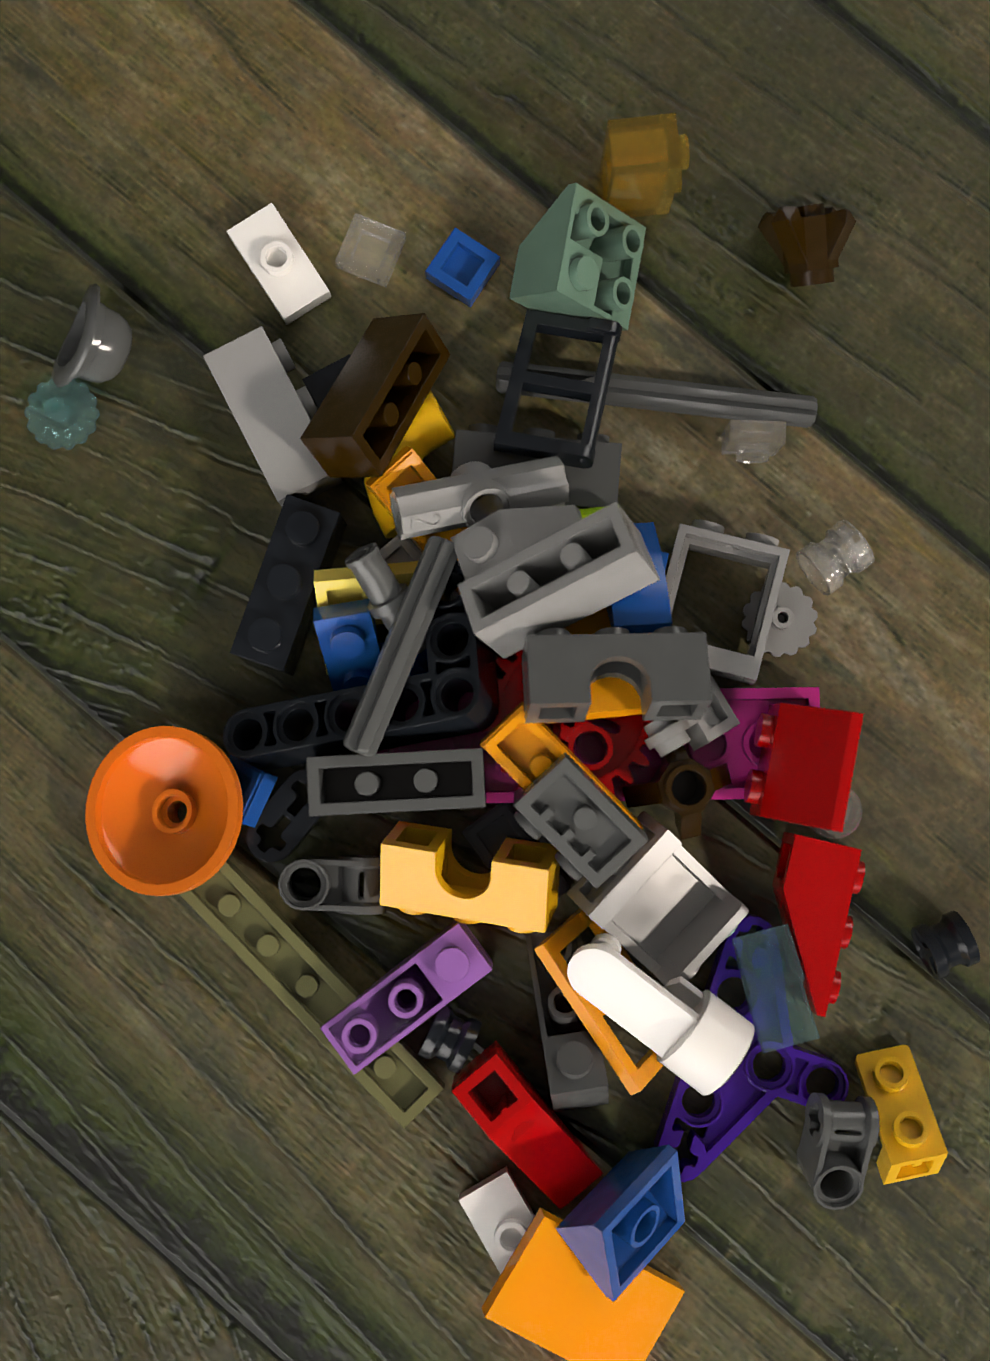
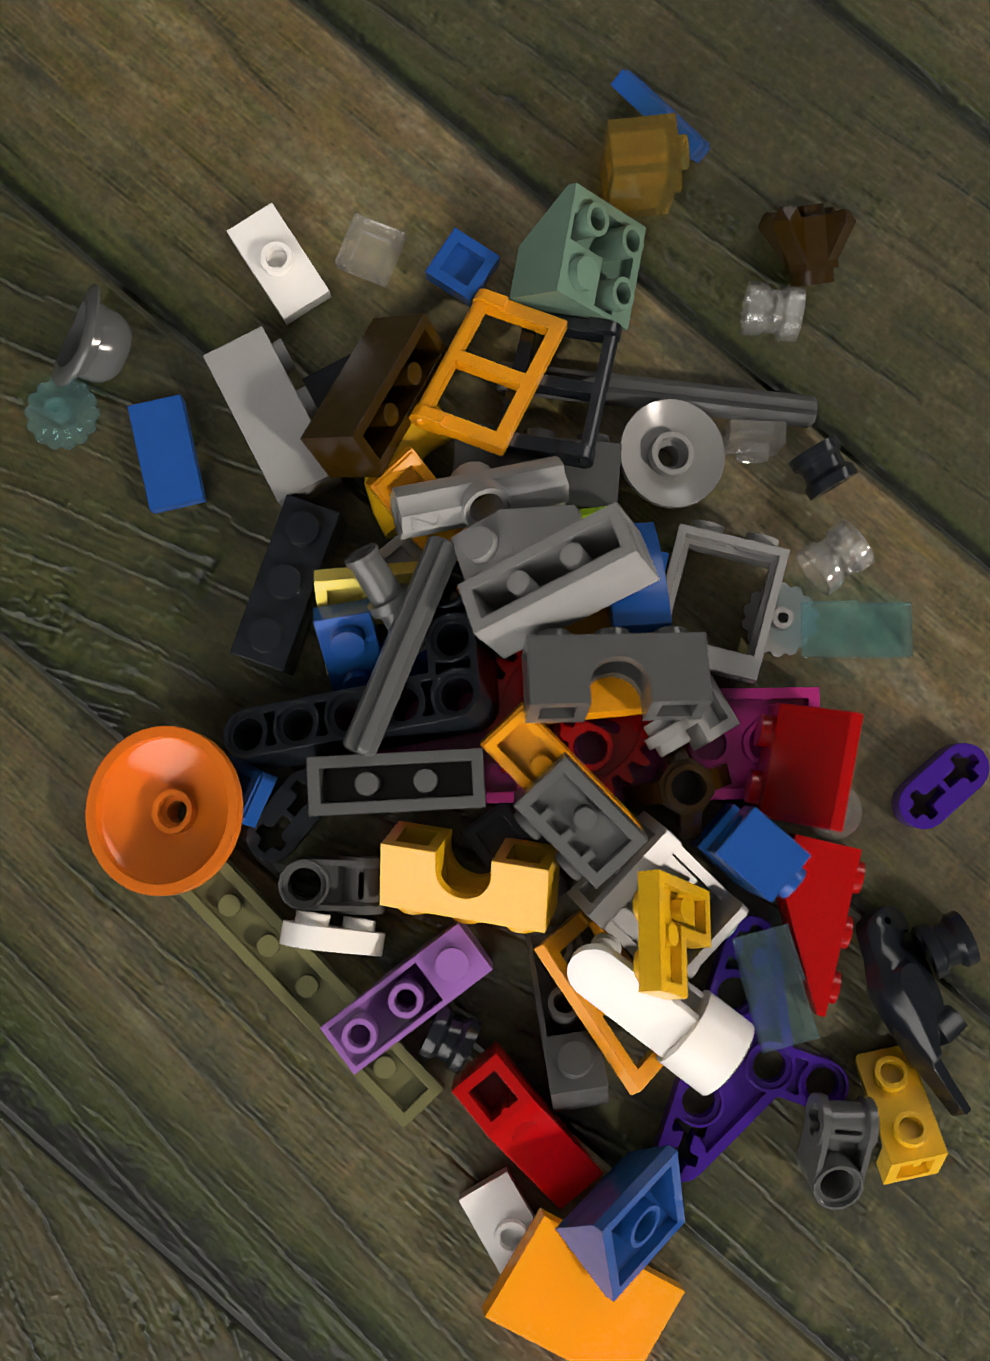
none -> blue tile [127,394,207,514]
none -> white plate [279,910,386,956]
none -> light orange window [409,288,568,457]
none -> blue tile [610,69,711,163]
none -> light grey dish [619,399,725,508]
none -> yellow plate [633,869,711,1000]
none -> blue arch [690,803,811,902]
none -> clear wheel [740,280,806,343]
none -> black wheel [788,434,858,501]
none -> clear light blue slope [800,600,913,659]
none -> black animal [855,906,971,1116]
none -> dark purple beam [891,743,990,829]

